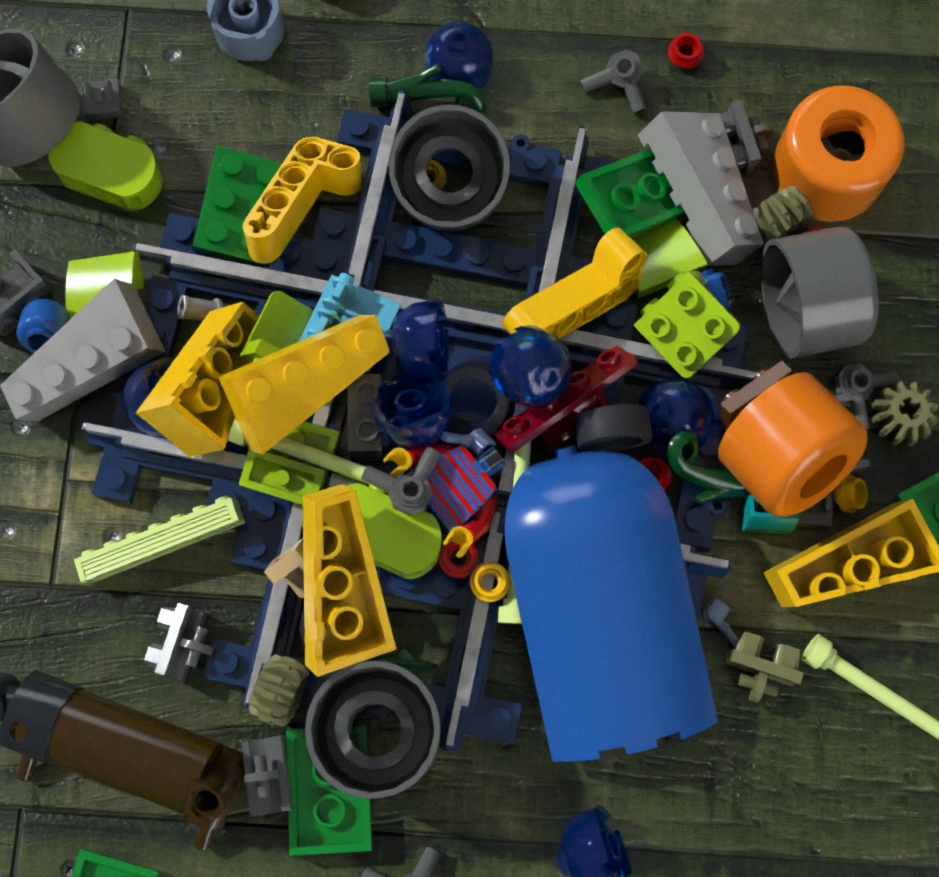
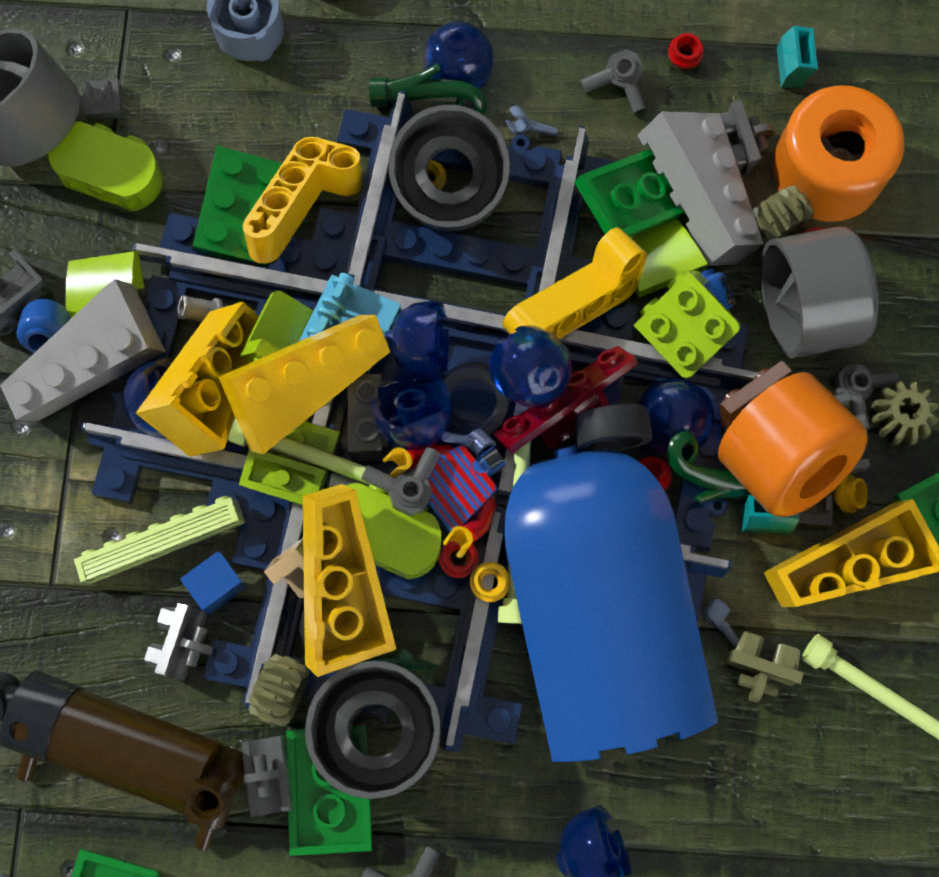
none -> blue panel [180,552,247,615]
none -> sand blue hand [505,106,557,137]
none -> teal piece [777,26,818,88]

